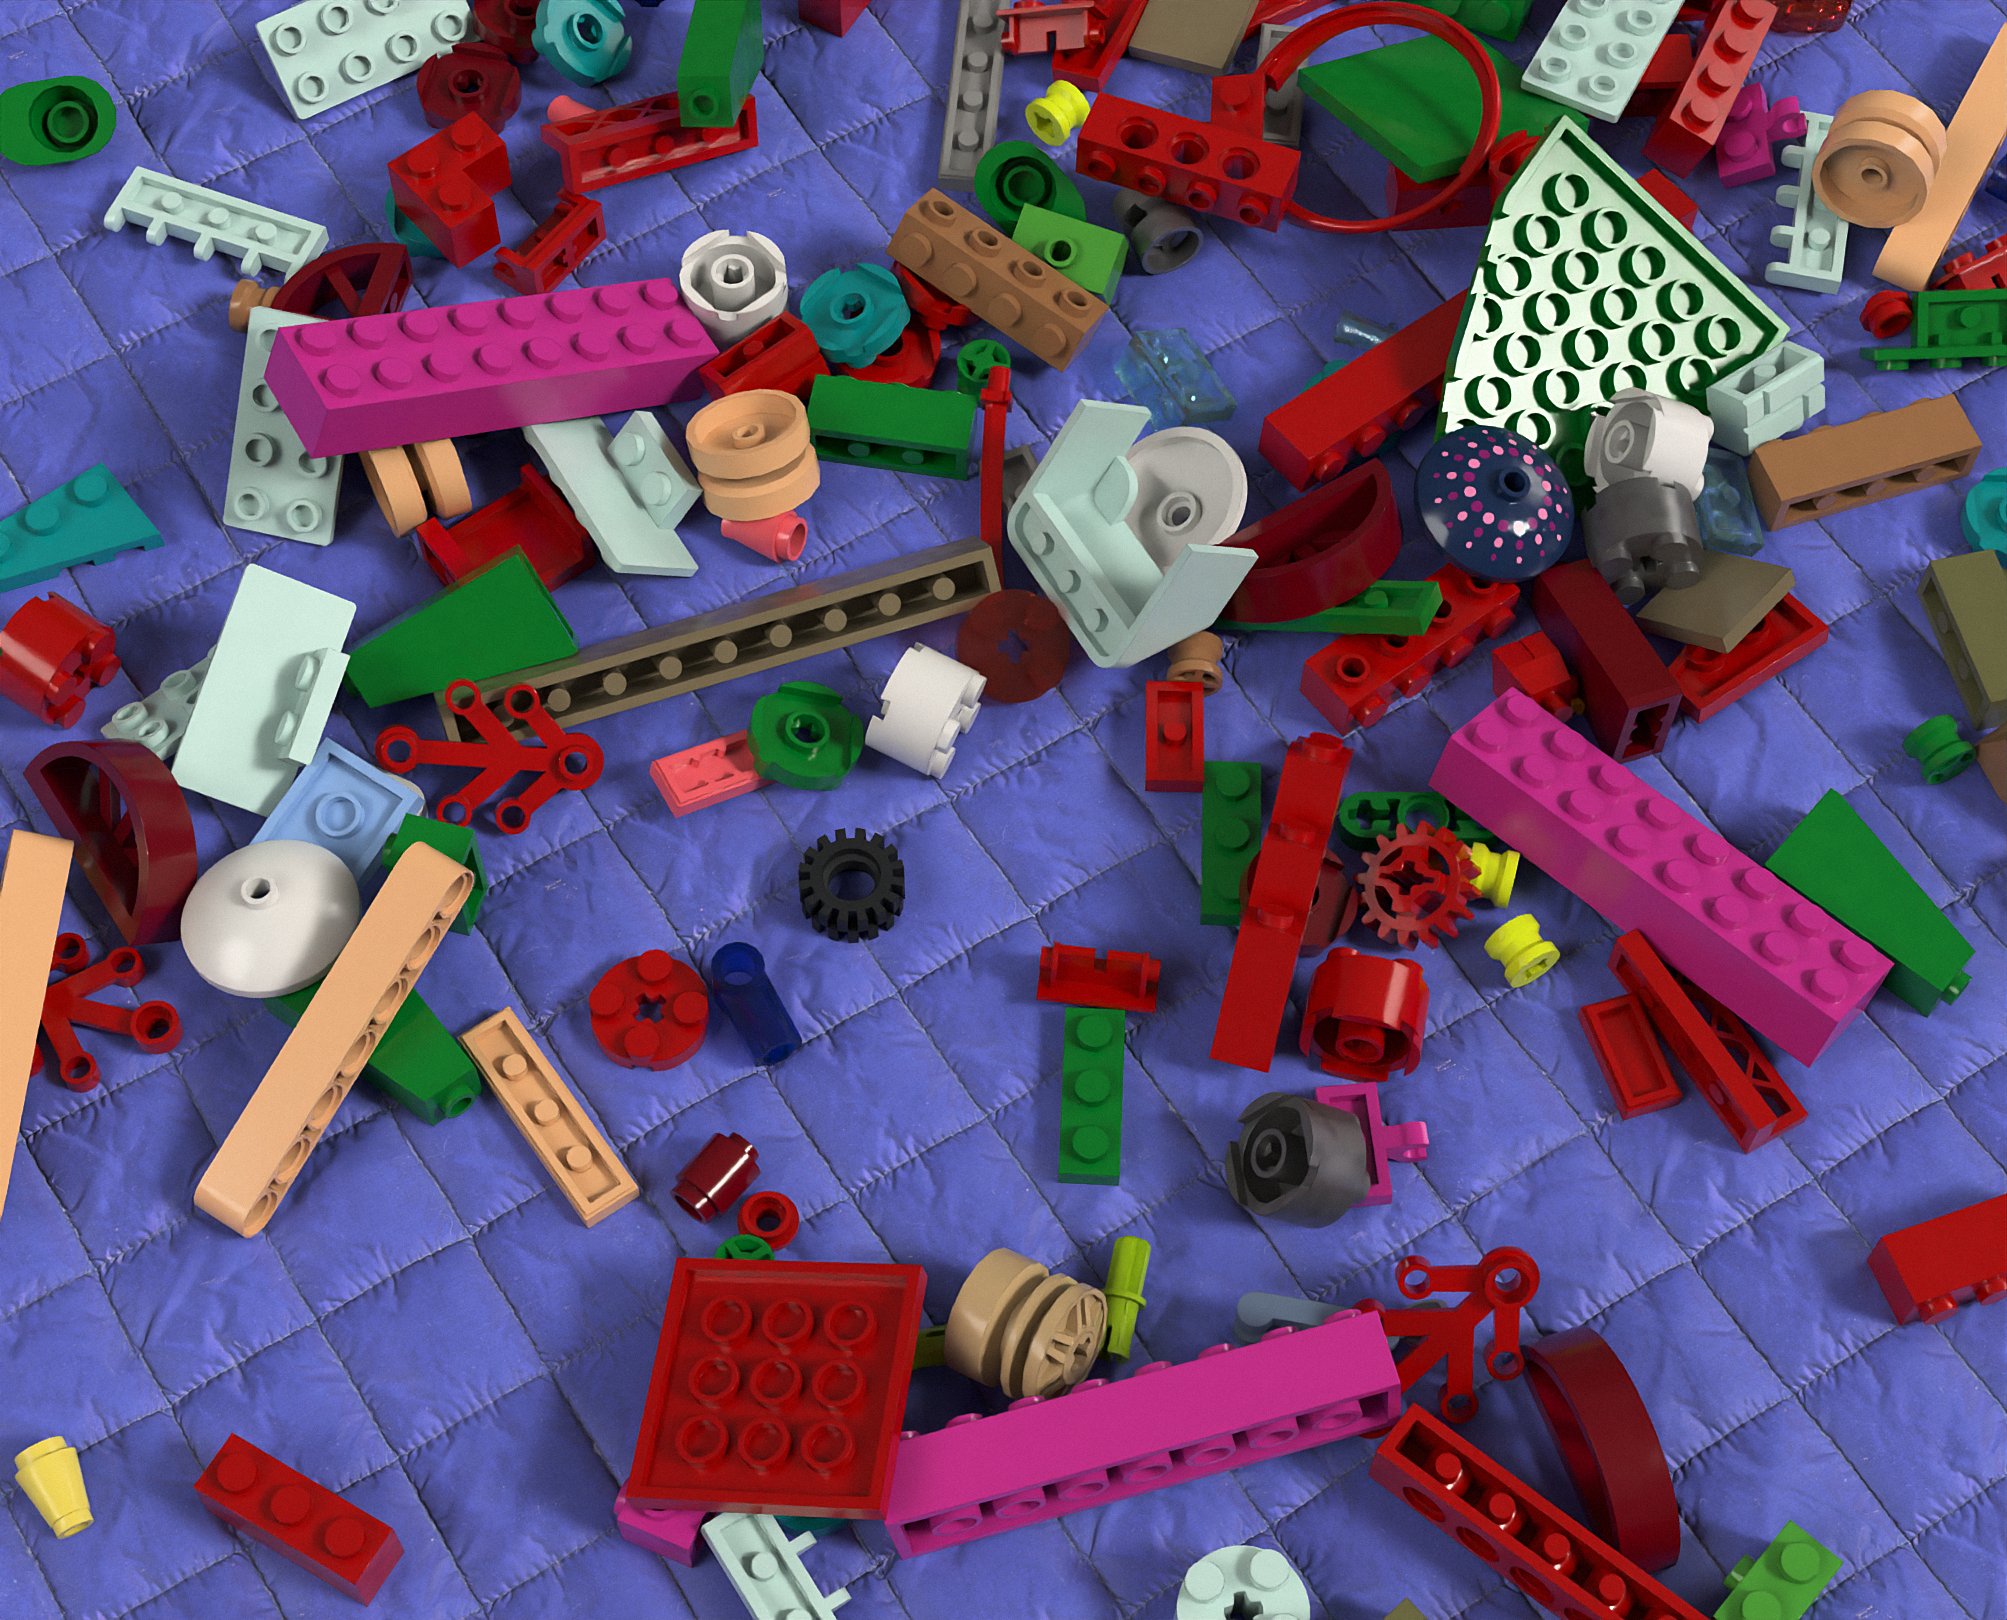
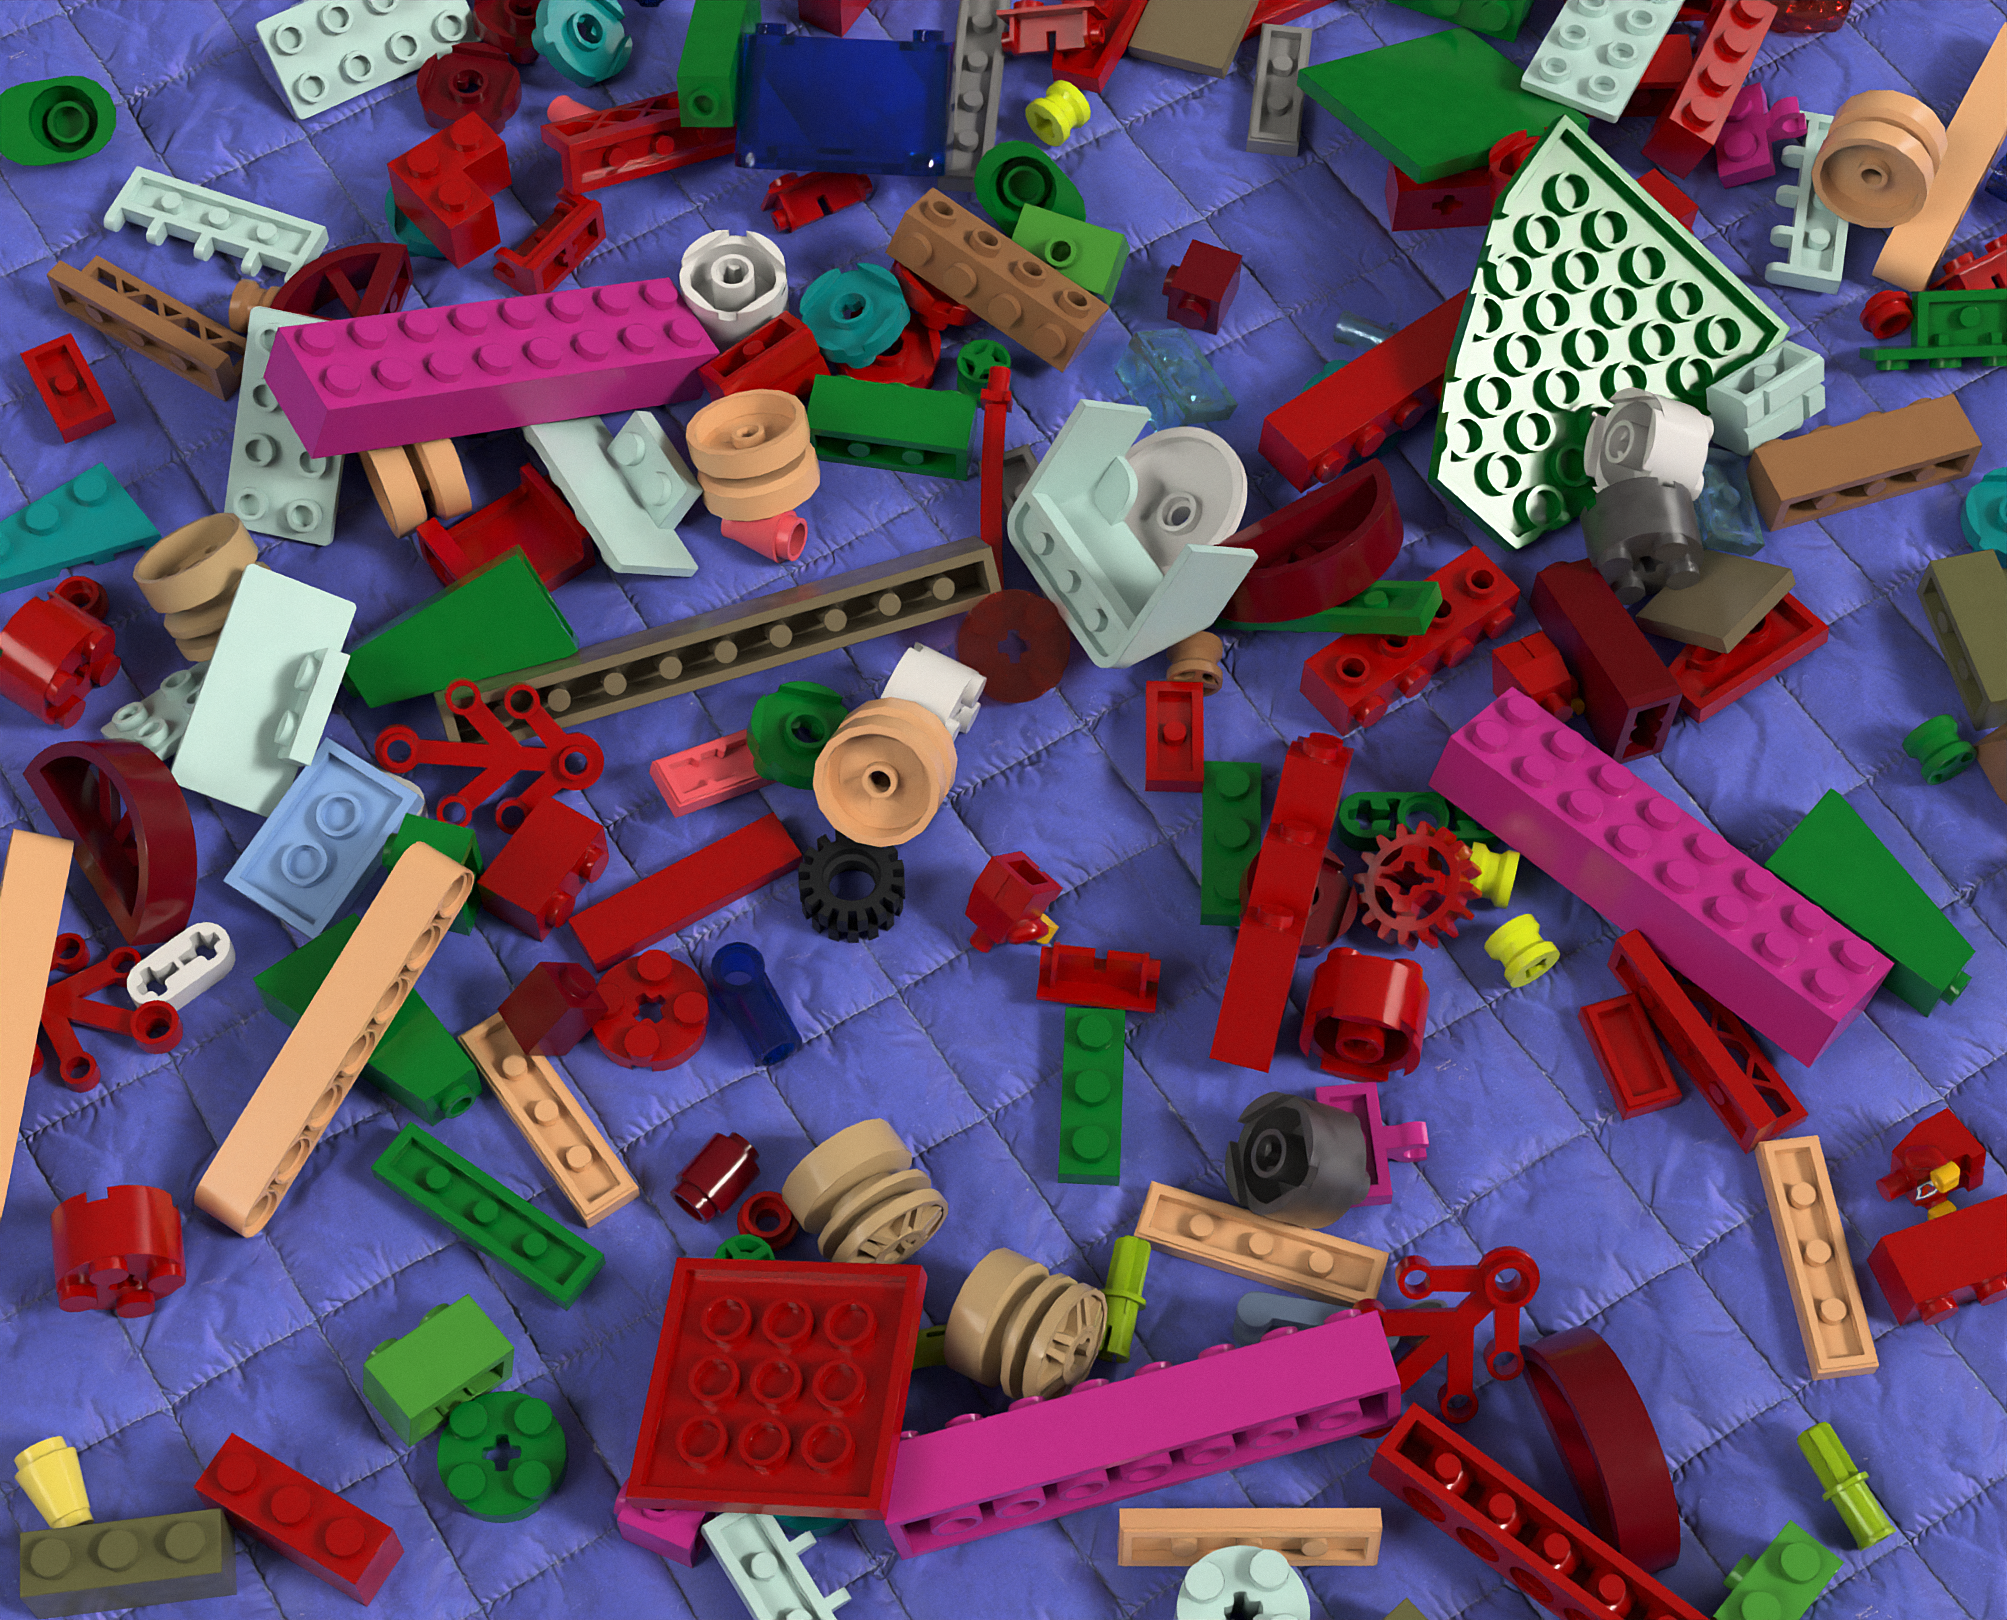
white dish [180,839,362,998] -> none
red brick [1075,92,1301,233] -> none
flat silver wheel [1111,187,1204,274] -> none
red brick [1203,1,1502,235] -> none
dark blue dish [1413,425,1575,583] -> none
none -> red plate [20,333,117,444]
none -> olive brick [20,1508,237,1620]
none -> medium nougat fence [46,255,247,402]
none -> red brick [50,1185,187,1318]
none -> red plate [54,576,109,621]
none -> white beam [127,922,236,1011]
none -> tan wheel [132,513,272,662]
none -> bright green brick [363,1294,515,1448]
none -> green plate [370,1121,606,1311]
none -> green plate [437,1391,569,1523]
none -> red brick [477,794,609,942]
none -> dark red brick [497,962,609,1056]
none -> red tile [568,812,803,974]
none -> clear blue windscreen [735,22,957,177]
none -> red hinge [760,151,873,233]
none -> tan wheel [781,1118,948,1264]
none -> light nougat wheel [813,697,958,847]
none -> red piece [965,851,1063,953]
none -> light nougat tile [1117,1508,1383,1566]
none -> light nougat tile [1134,1181,1389,1308]
none -> dark red brick [1162,239,1243,335]
none -> light nougat tile [1754,1135,1879,1381]
none -> lime axle [1796,1422,1896,1552]
none -> red piece [1876,1107,1986,1220]

